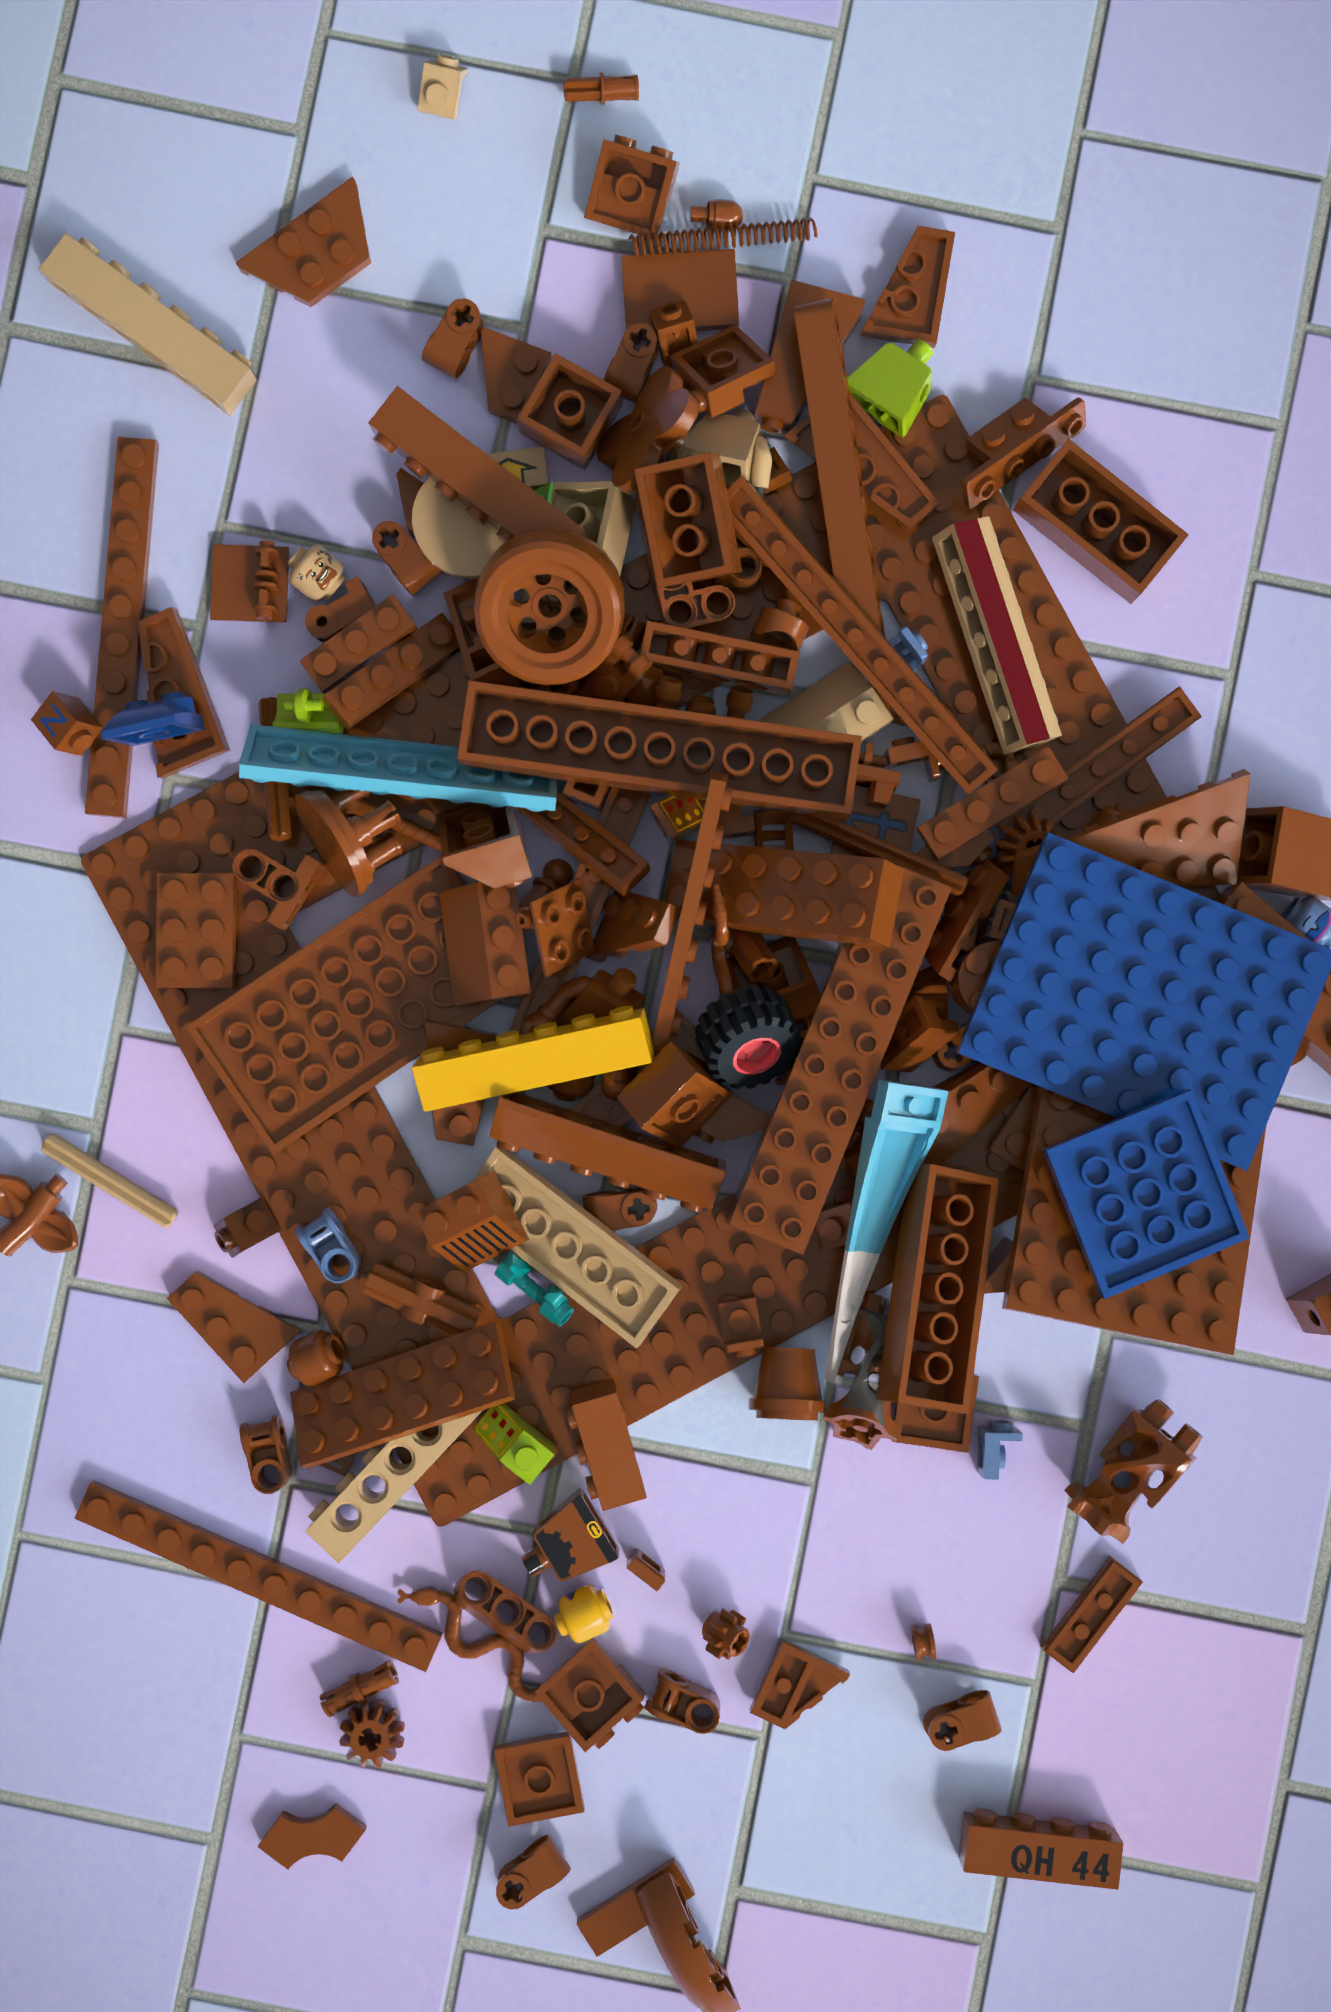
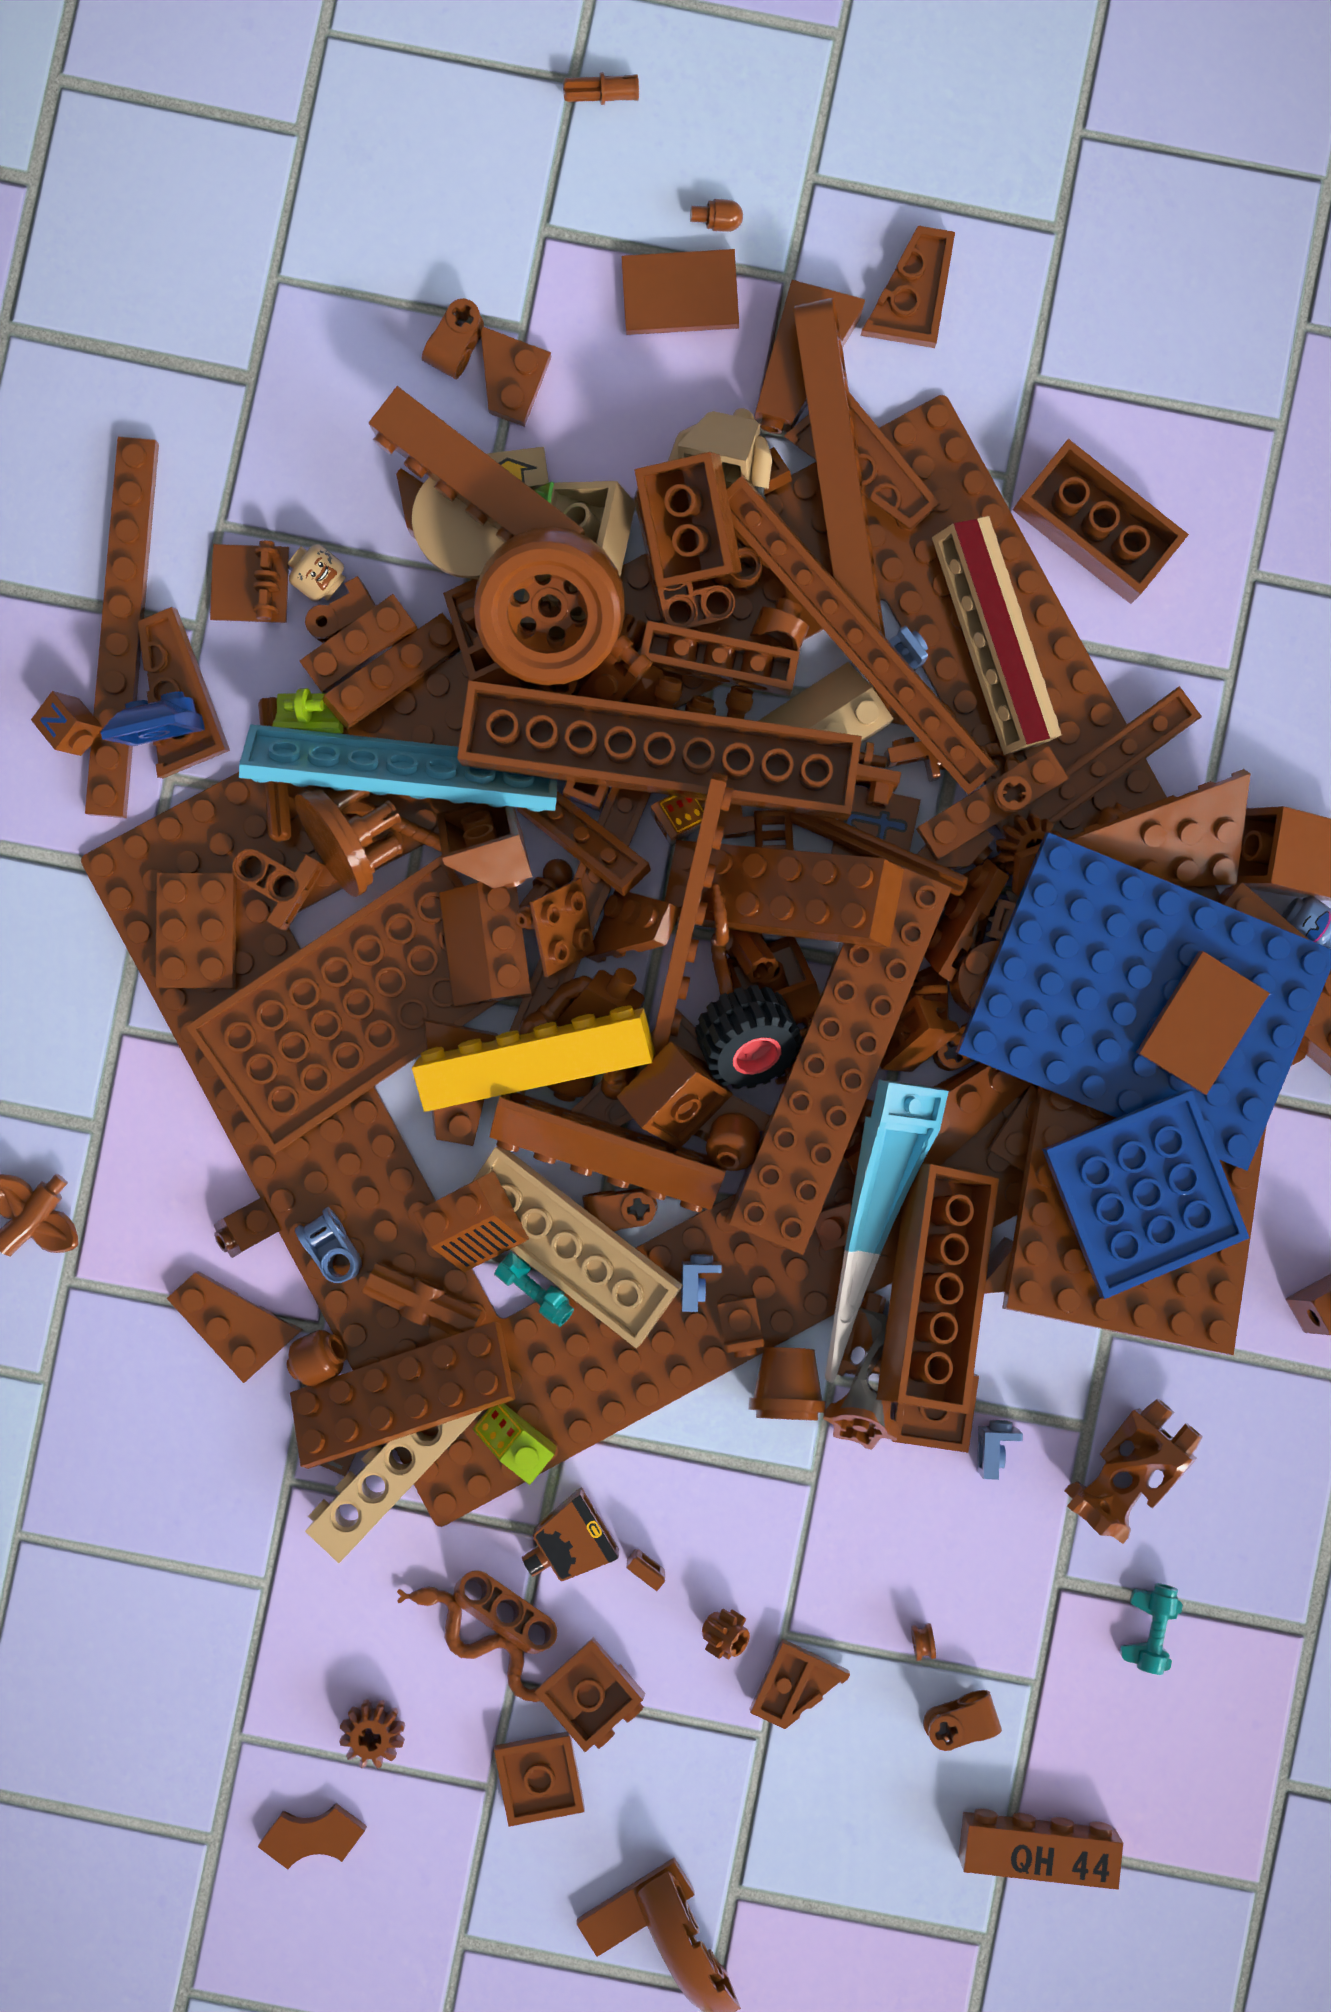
tan brick [38,233,257,416] -> none
tan axle [41,1134,178,1228] -> none
dark orange plate [74,1480,443,1672] -> none
dark orange wing [236,176,371,307] -> none
dark orange piece [239,1415,292,1494] -> none
dark orange pin [319,1660,399,1717] -> none
dark orange piece [372,521,442,596] -> none
tan bracket [417,54,468,120] -> none
dark orange piece [496,1834,571,1910] -> none
dark orange brick [517,353,623,470] -> none
yellow head [554,1585,614,1643] -> none
dark orange brick [565,1379,647,1511] -> none
dark orange plate [584,134,680,239] -> none
dark orange plant [597,366,700,495] -> none
dark orange piece [604,322,658,403] -> none
dark orange piece [628,217,818,257] -> none
dark orange piece [644,1669,721,1734] -> none
dark orange bracket [649,300,698,368] -> none
dark orange plate [670,324,776,418] -> none
lime torso [847,339,934,438] -> none
dark orange bracket [962,397,1086,509] -> none
dark orange tile [1041,1556,1143,1674] -> none
none -> medium blue bracket [681,1254,722,1312]
none -> dark orange head [706,1113,761,1171]
none -> dark orange bush [993,775,1032,813]
none -> teal piece [1120,1583,1183,1675]
none -> dark orange tile [1136,951,1270,1095]

